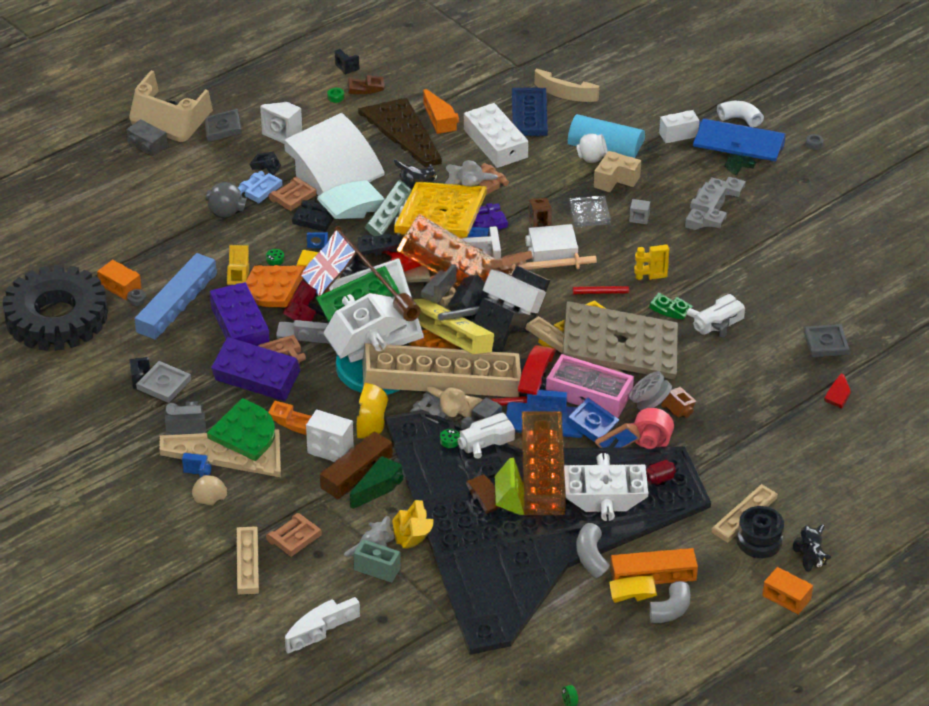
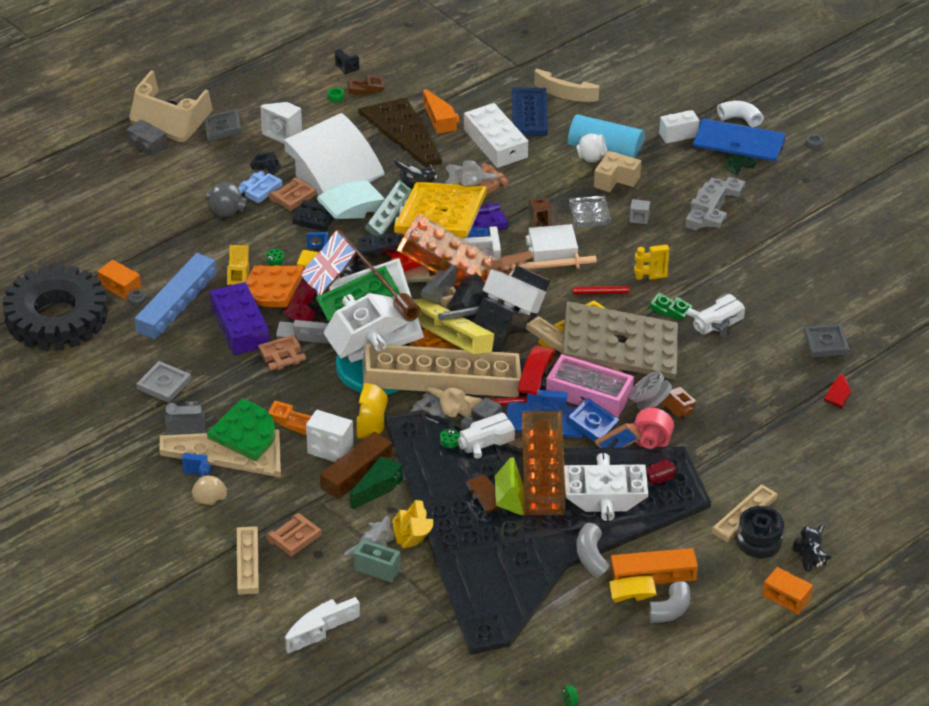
black bracket [129,357,150,389] -> none
dark purple brick [211,337,301,402] -> none

